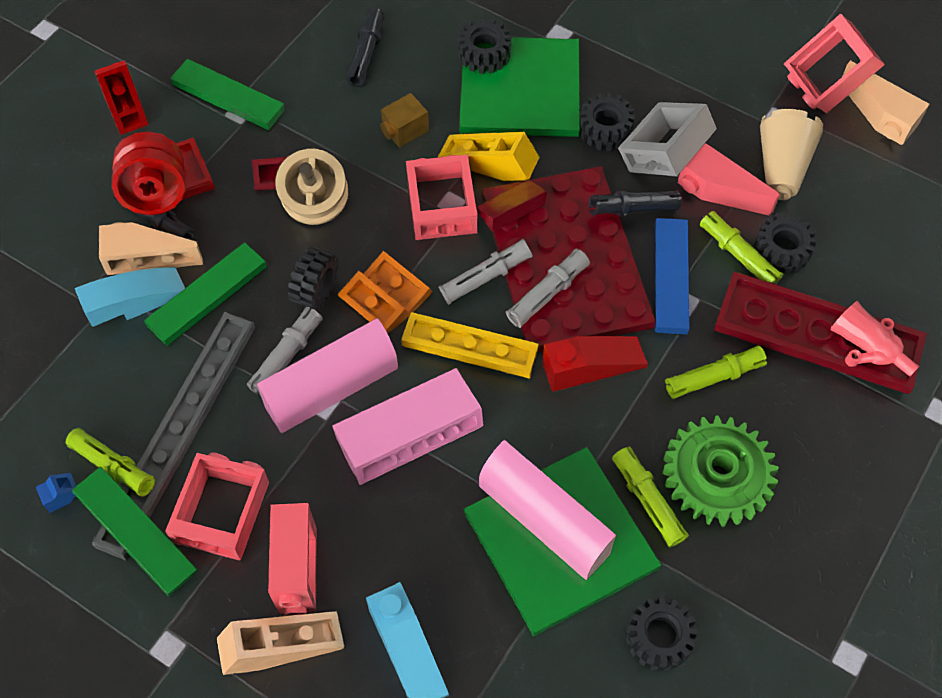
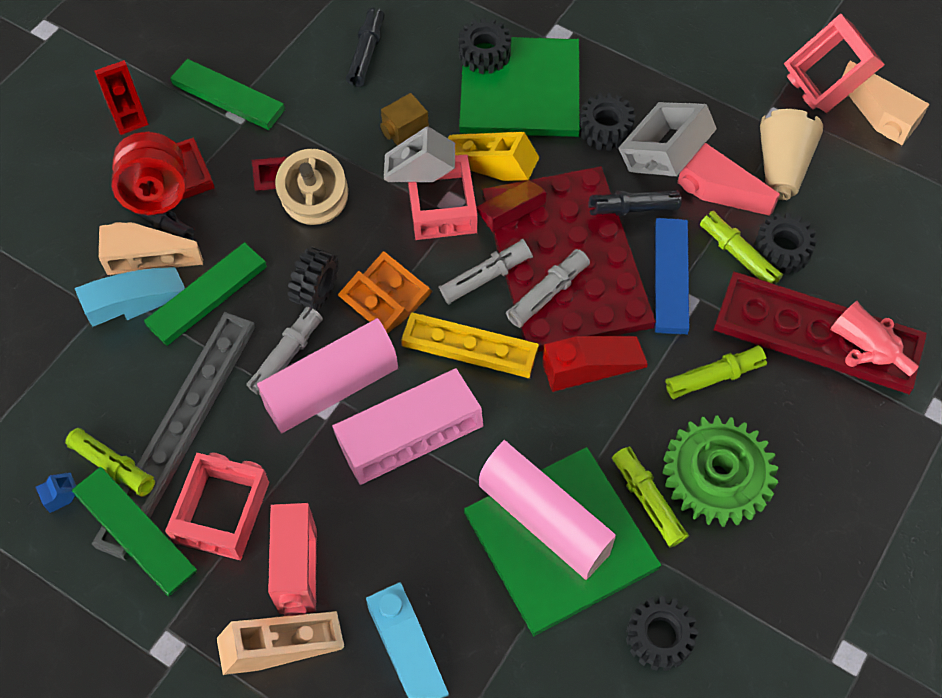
none -> light grey slope [384,126,455,182]

